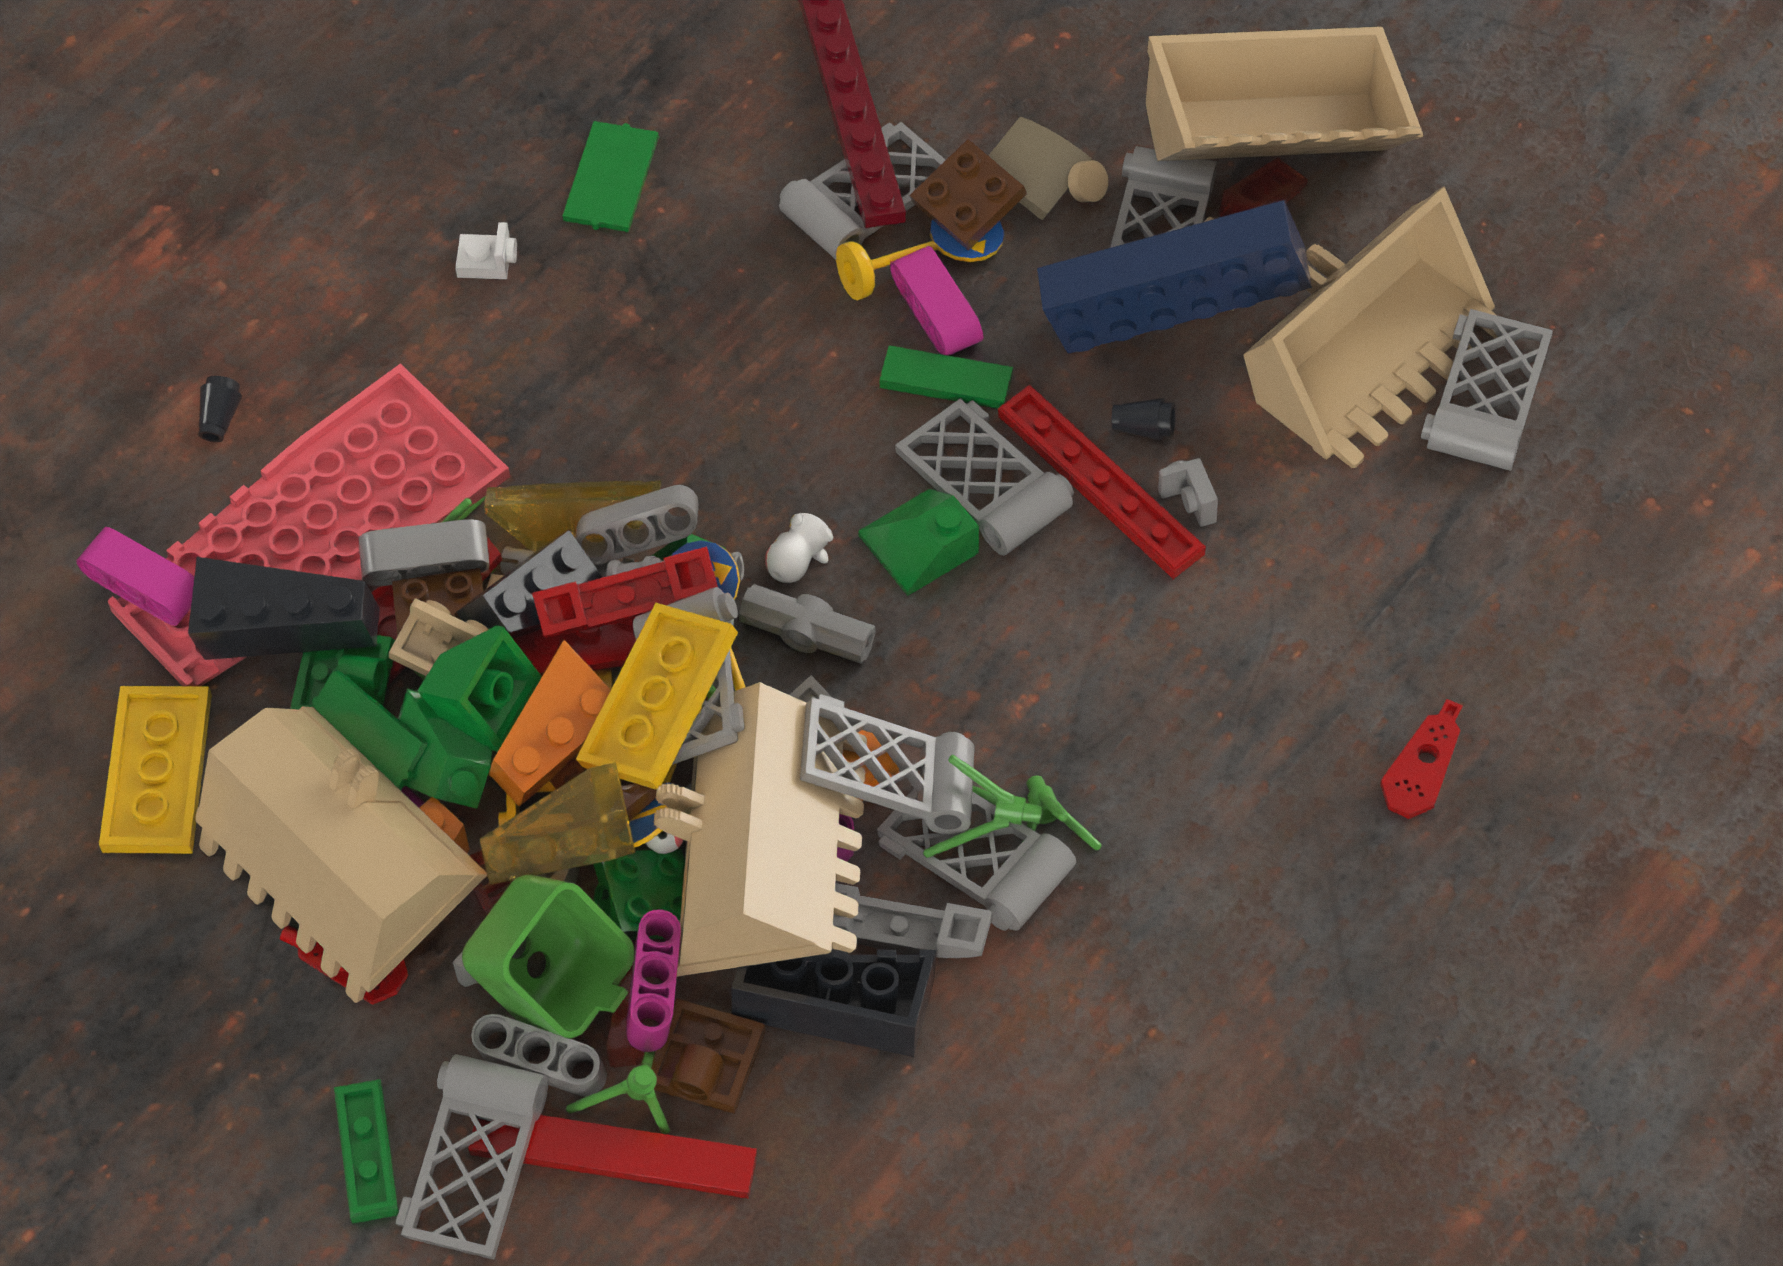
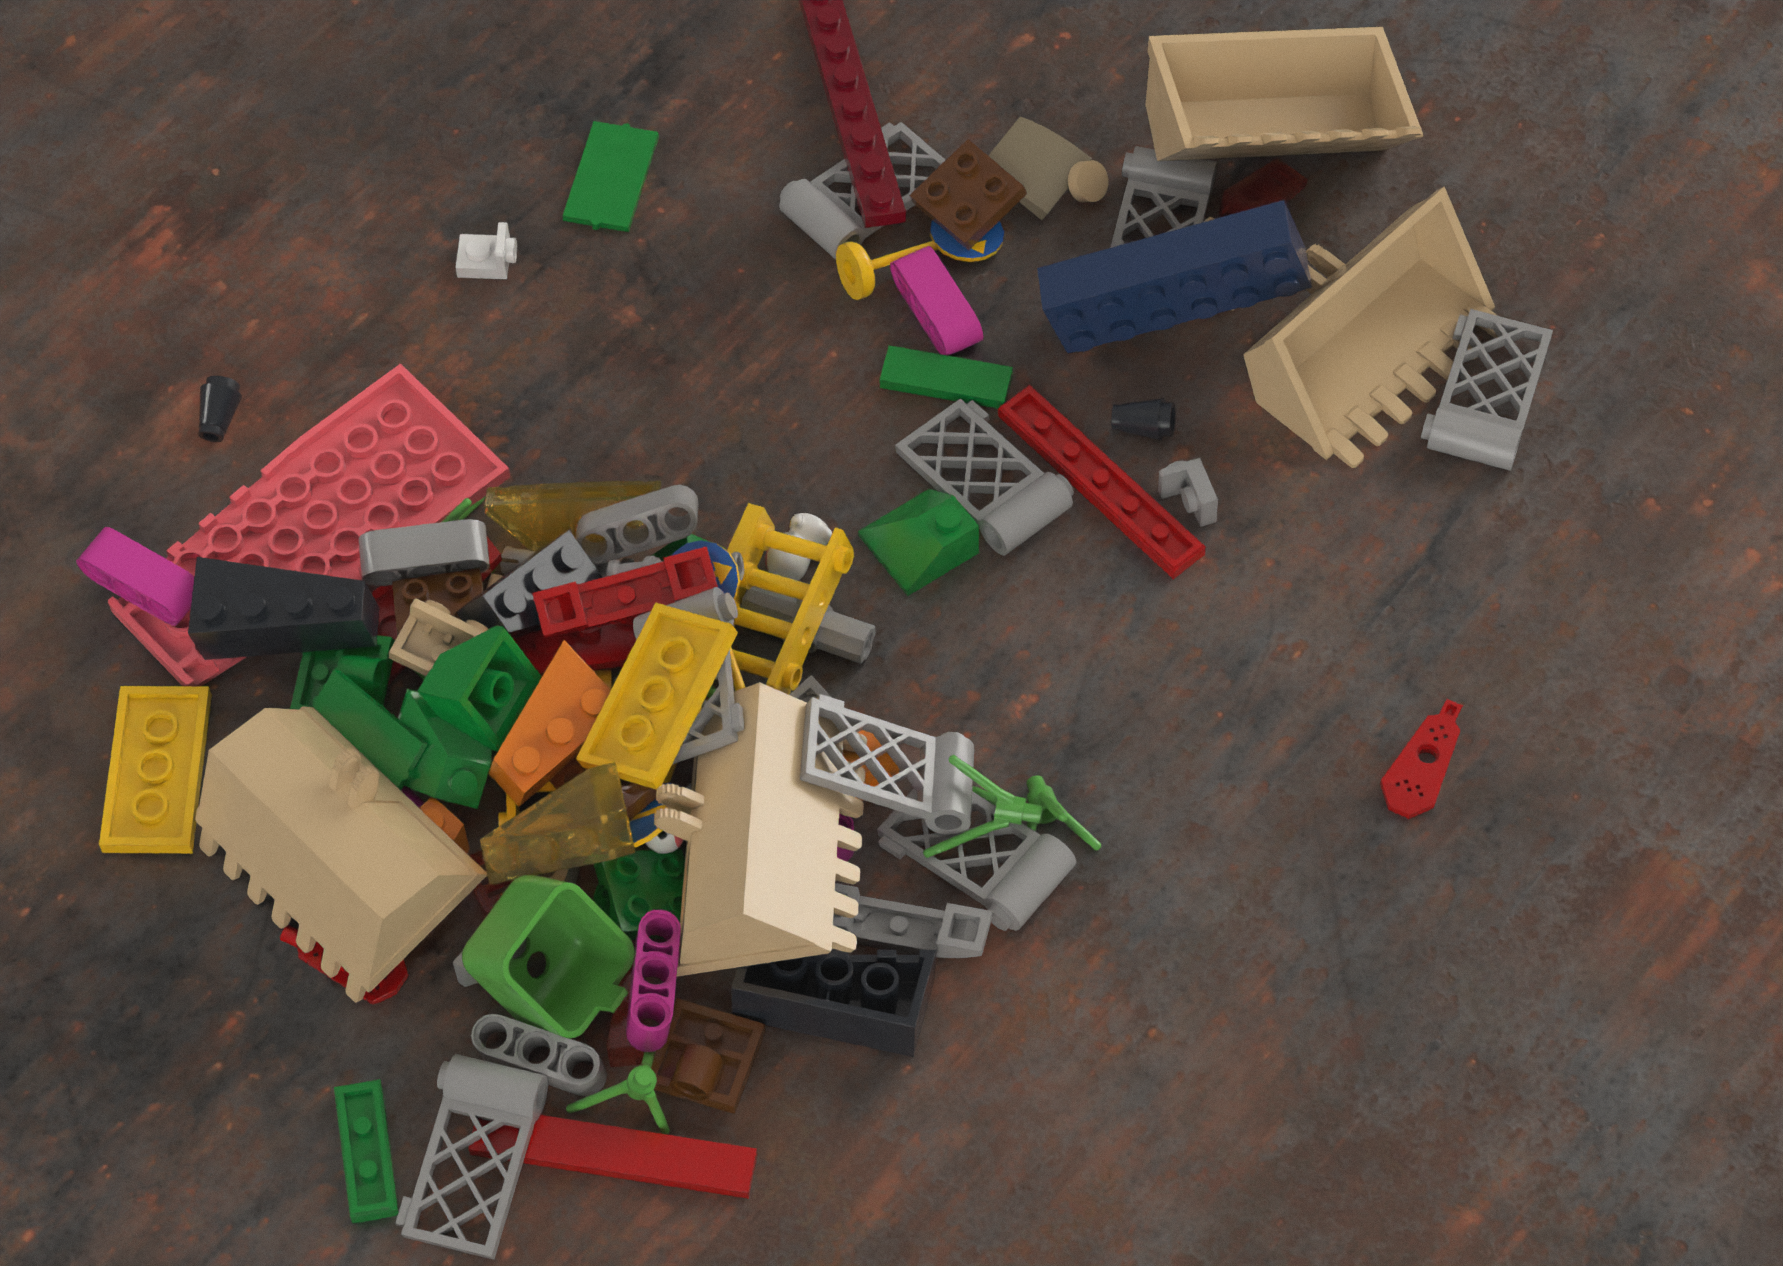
none -> yellow fence [727,503,854,695]

